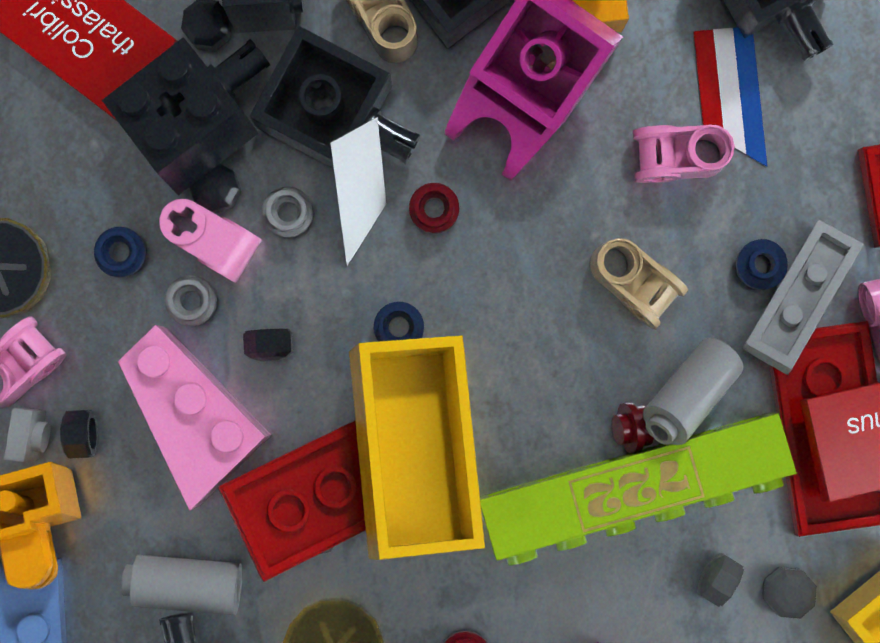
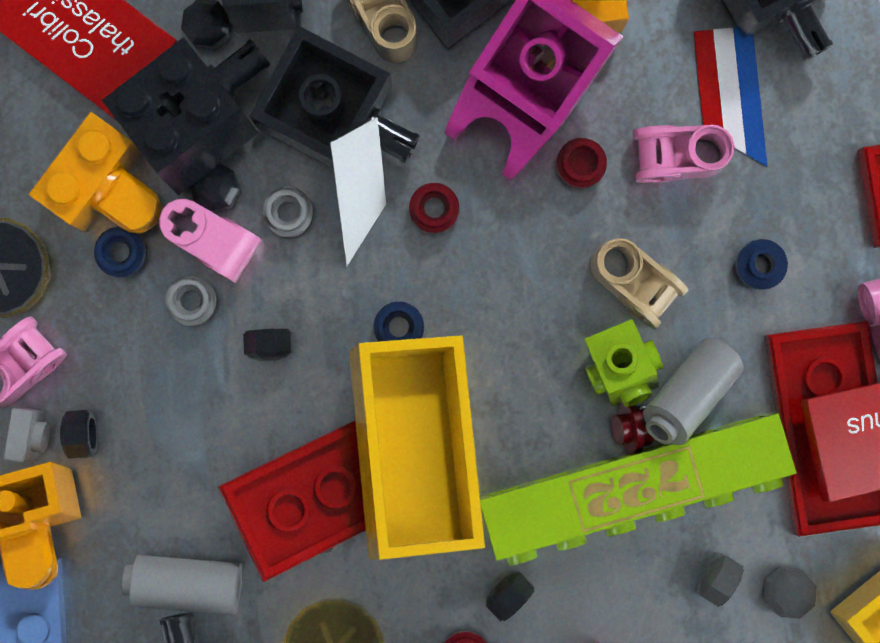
bright pink wedge [118,325,272,511] -> none
light grey plate [742,220,864,375] -> none
none -> light orange brick [28,112,162,234]
none -> black tile [486,571,535,622]
none -> dark red plate [556,138,607,189]
none -> lime brick [585,319,664,407]

